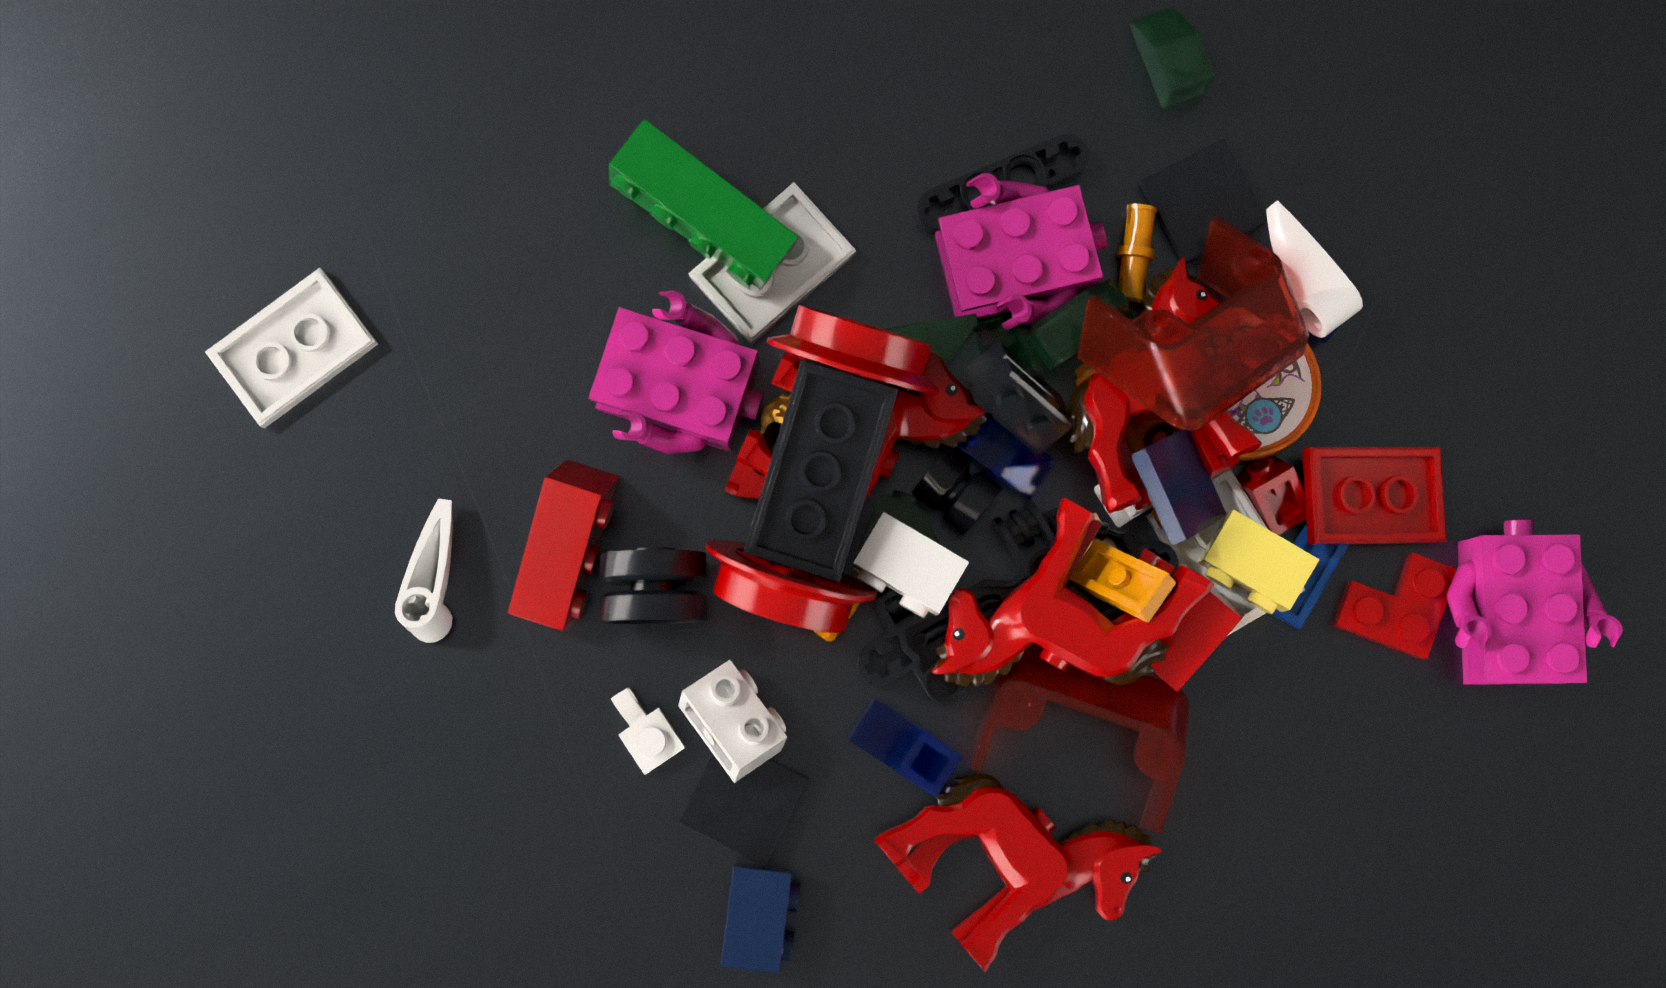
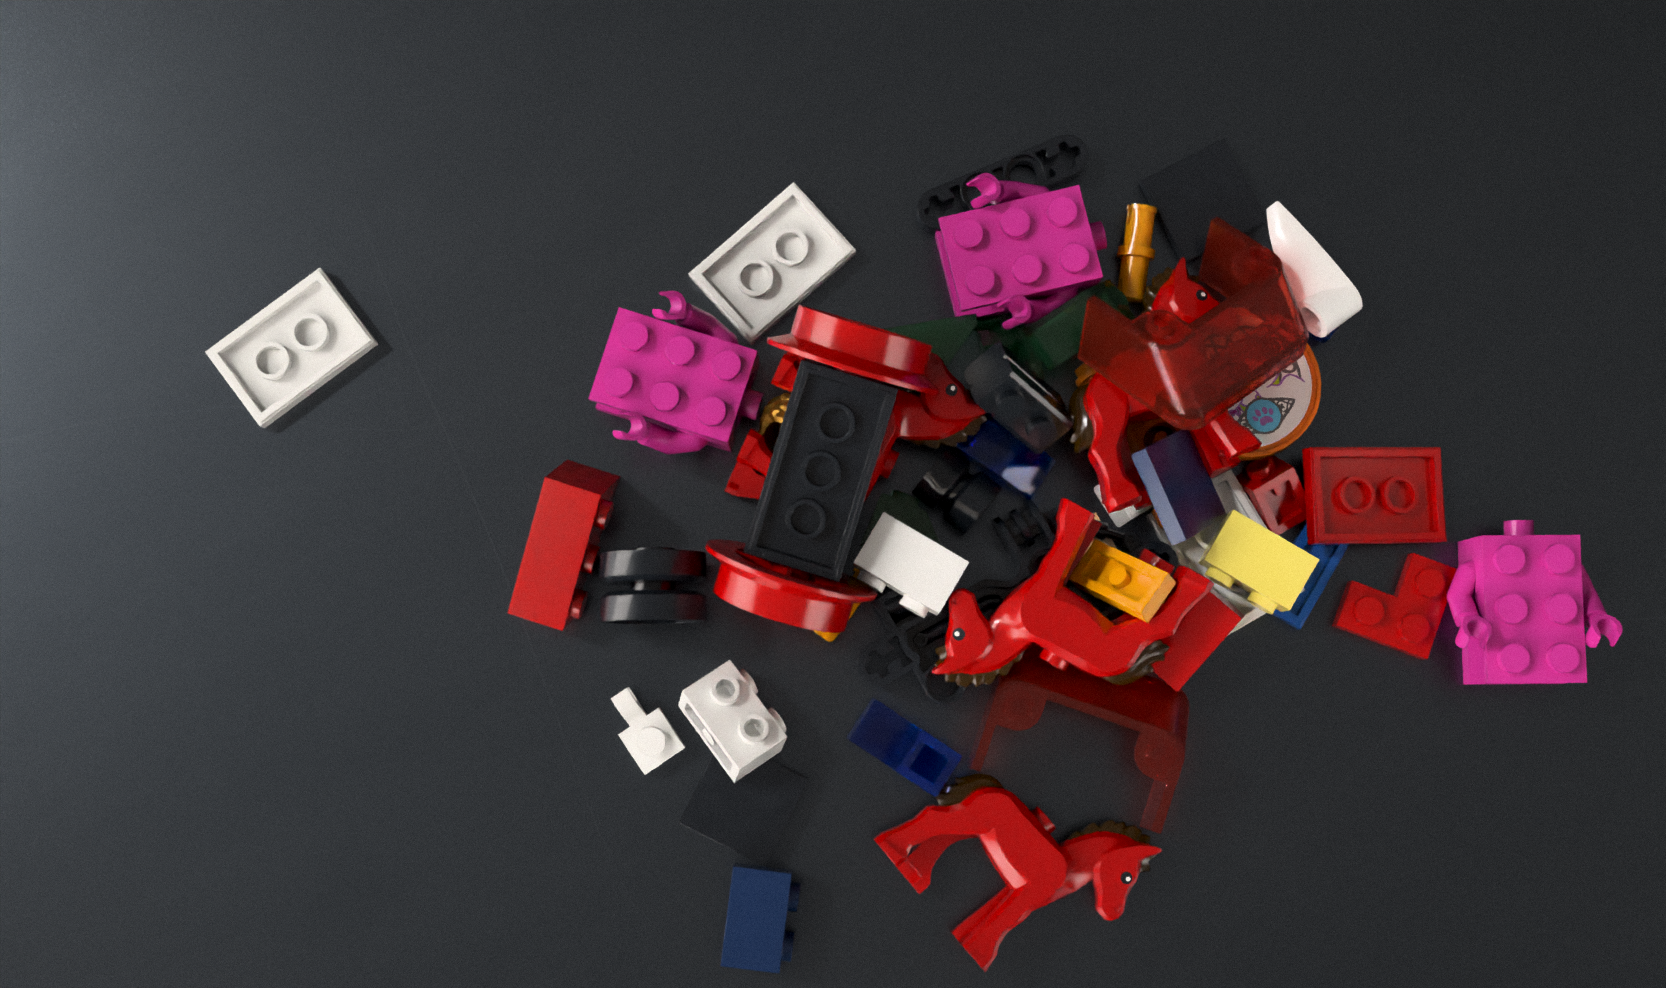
white piece [395,499,453,643] -> none
green wedge [609,119,799,290] -> none
clear green slope [1129,6,1216,109] -> none

